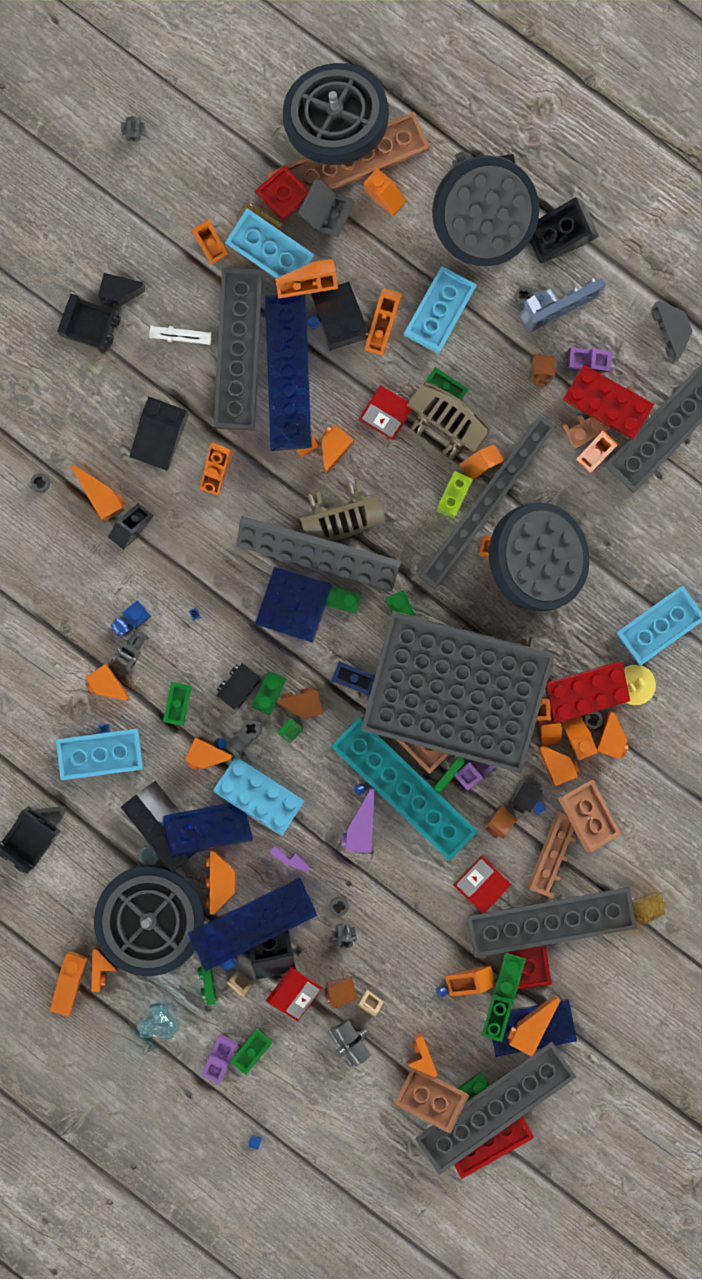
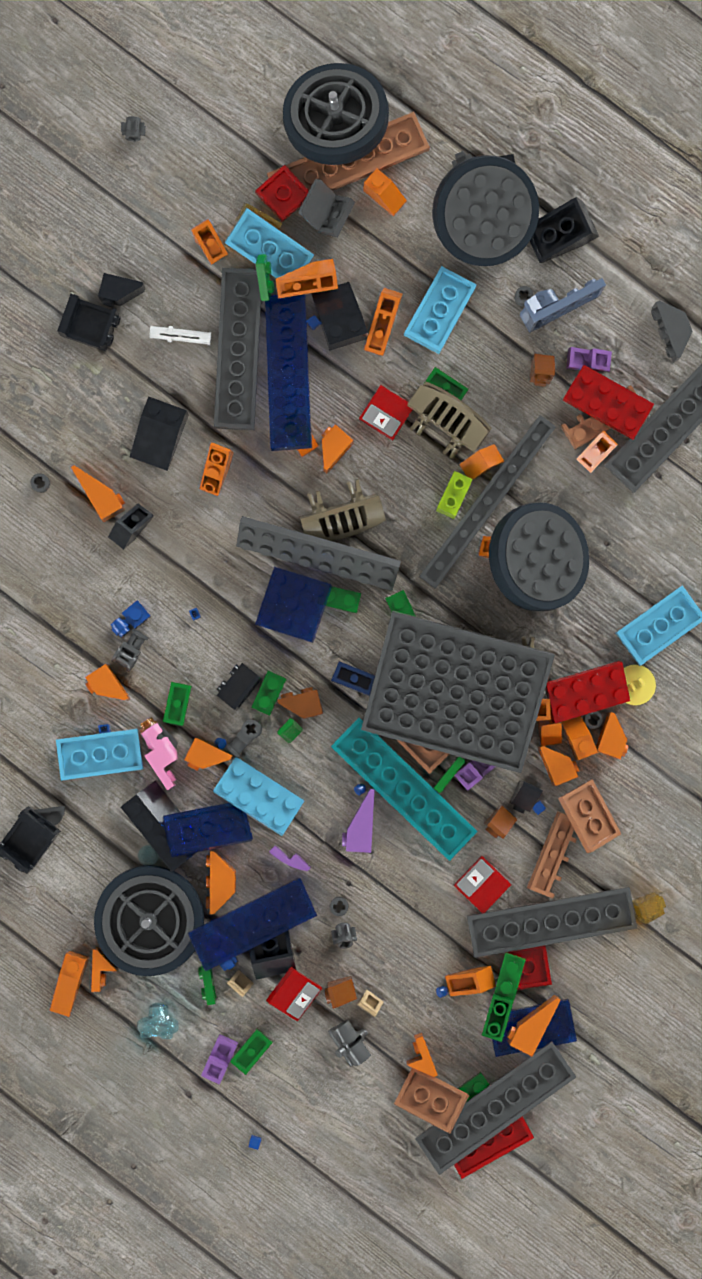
none -> bright pink plate [138,717,178,790]
none -> green plate [256,254,274,301]

